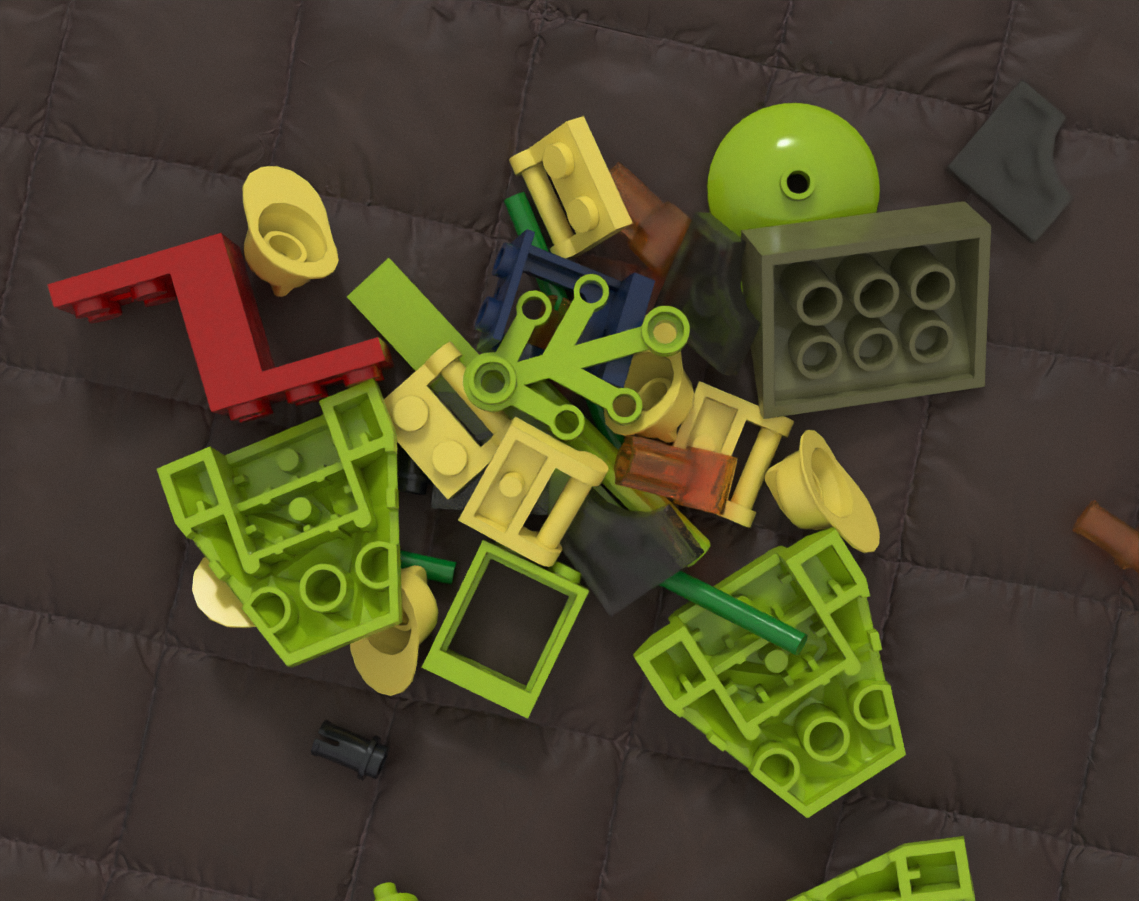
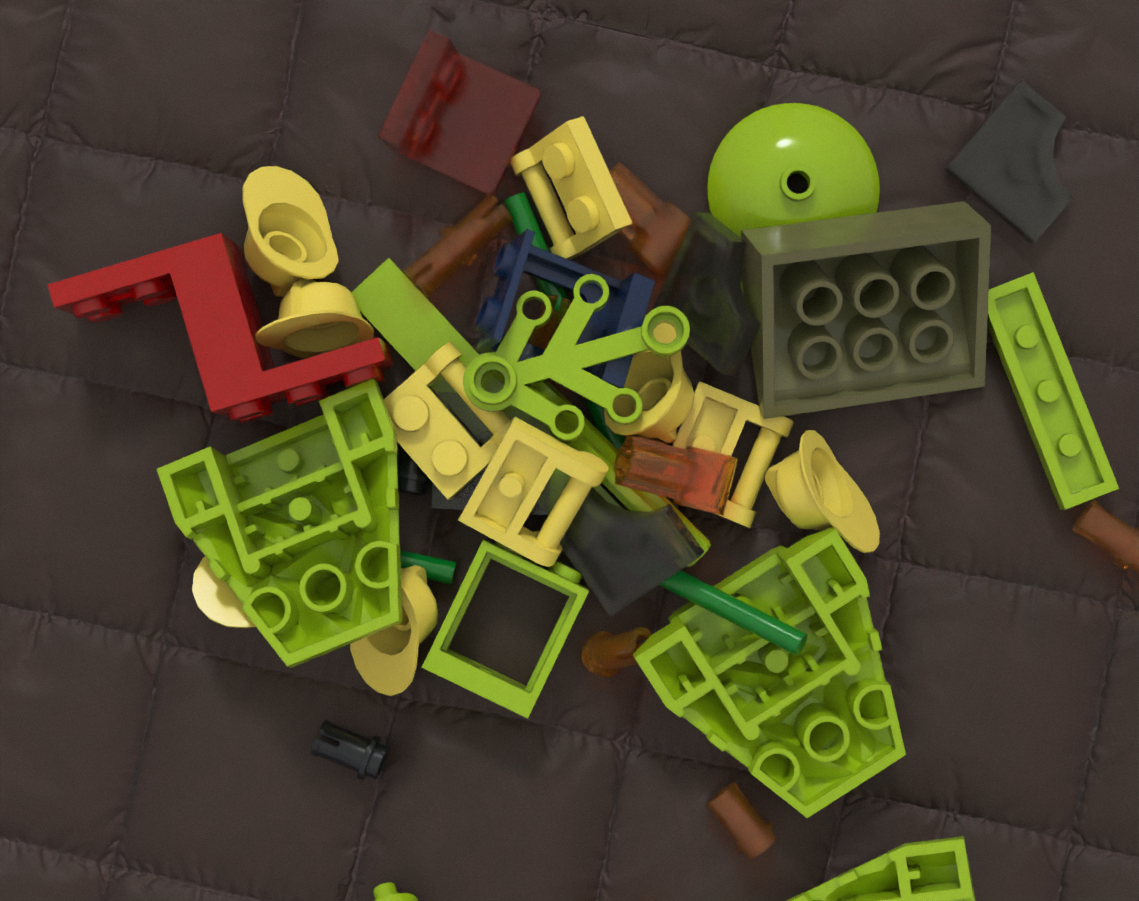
none -> light yellow piece [255,278,374,359]
none -> clear red bracket [378,30,541,196]
none -> clear orange pin [403,193,513,298]
none -> clear orange pin [582,627,652,678]
none -> clear orange pin [705,782,777,860]
none -> lime plate [987,272,1119,510]

